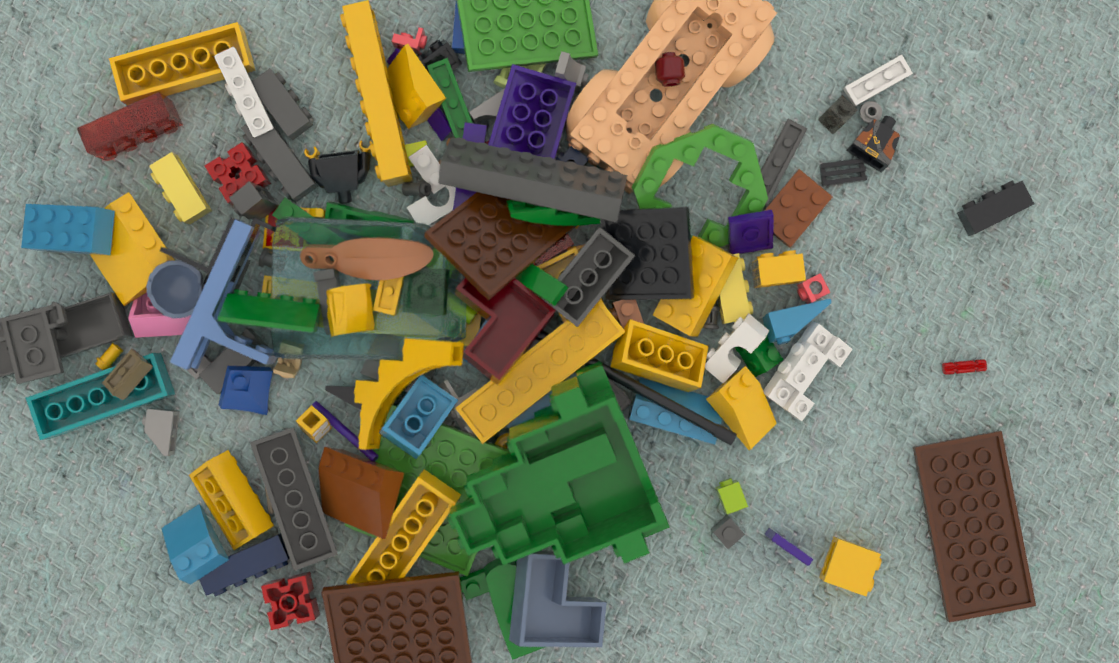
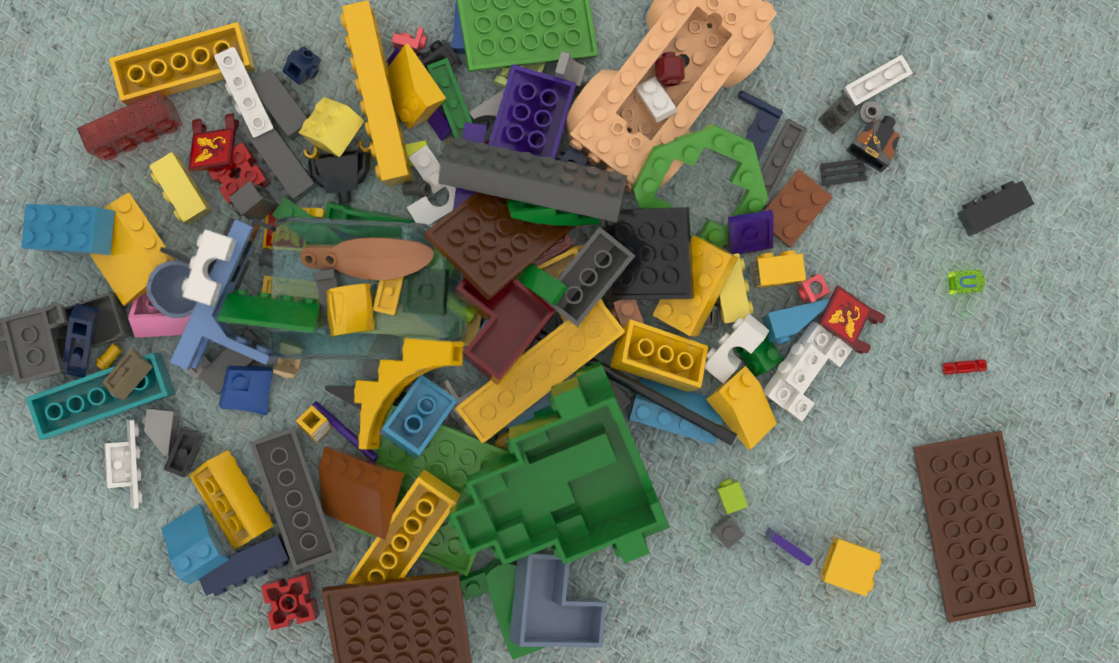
none -> dark blue slope [62,304,99,378]
none -> white bracket [104,419,142,509]
none -> black brick [163,426,206,478]
none -> white arch [182,230,237,306]
none -> flag [188,113,239,172]
none -> dark blue brick [282,46,321,85]
none -> light yellow brick [299,97,364,157]
none -> white plate [635,77,677,123]
none -> dark blue plate [738,91,783,162]
none -> flag [818,286,885,354]
none -> clear neon green brick [948,270,985,295]

